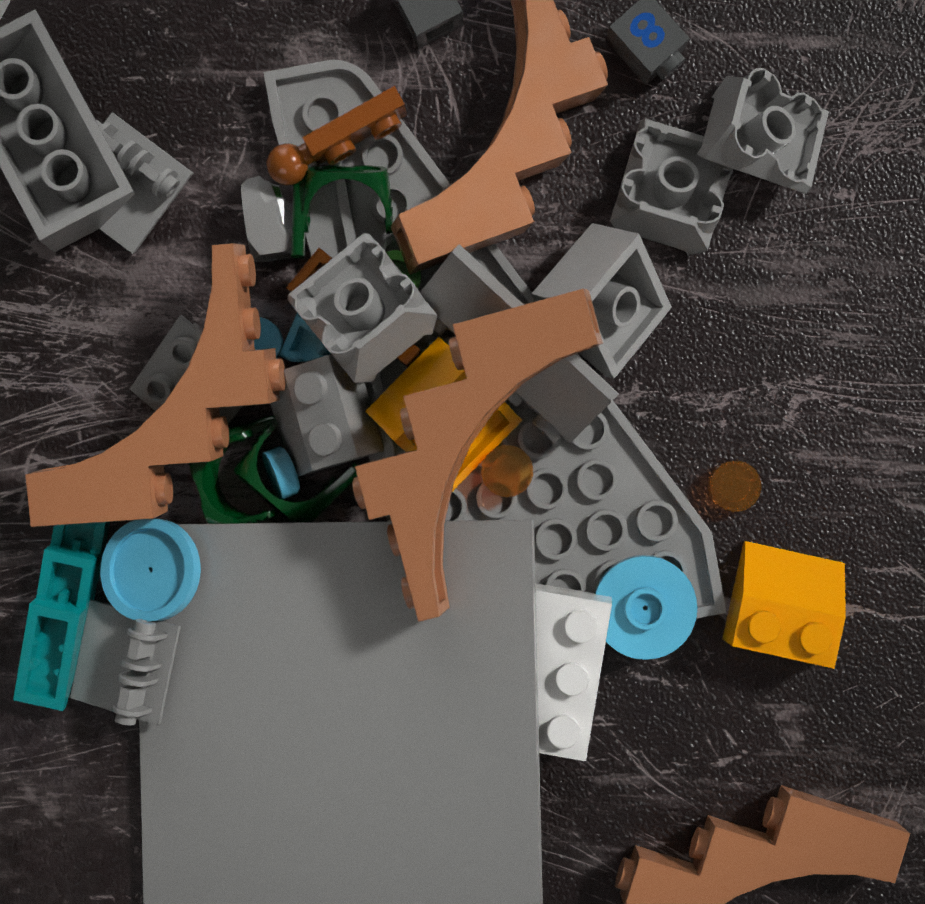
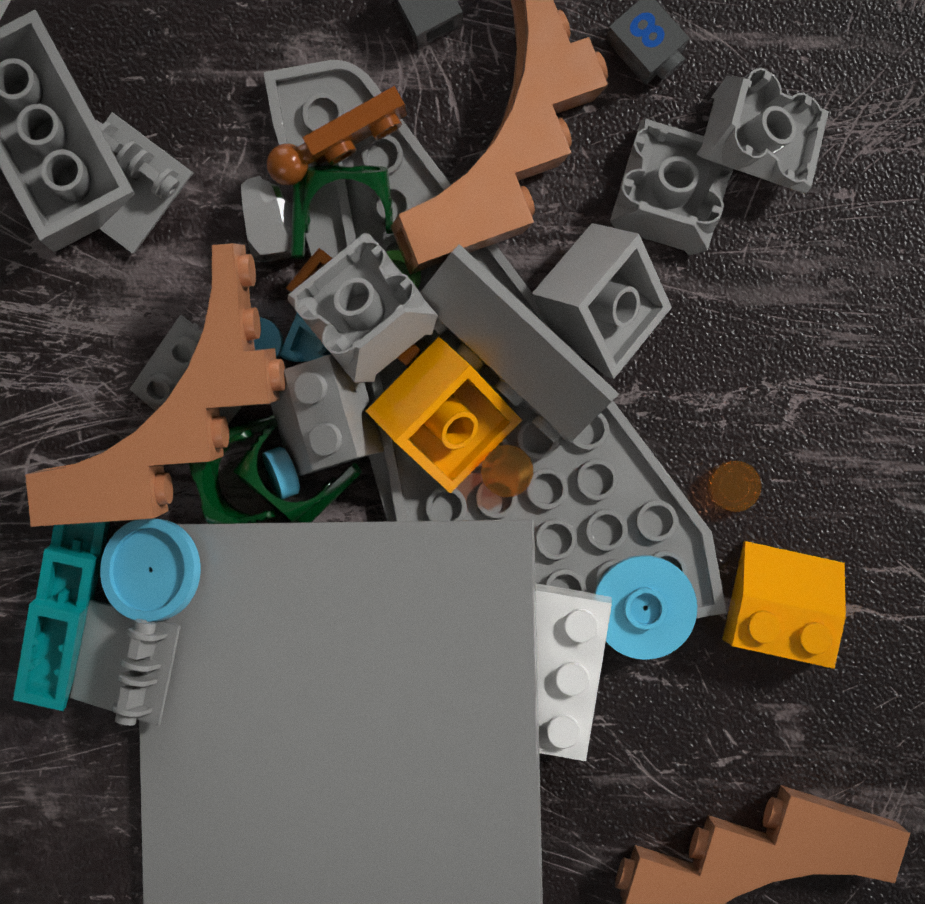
nougat arch [353,289,603,622] -> none

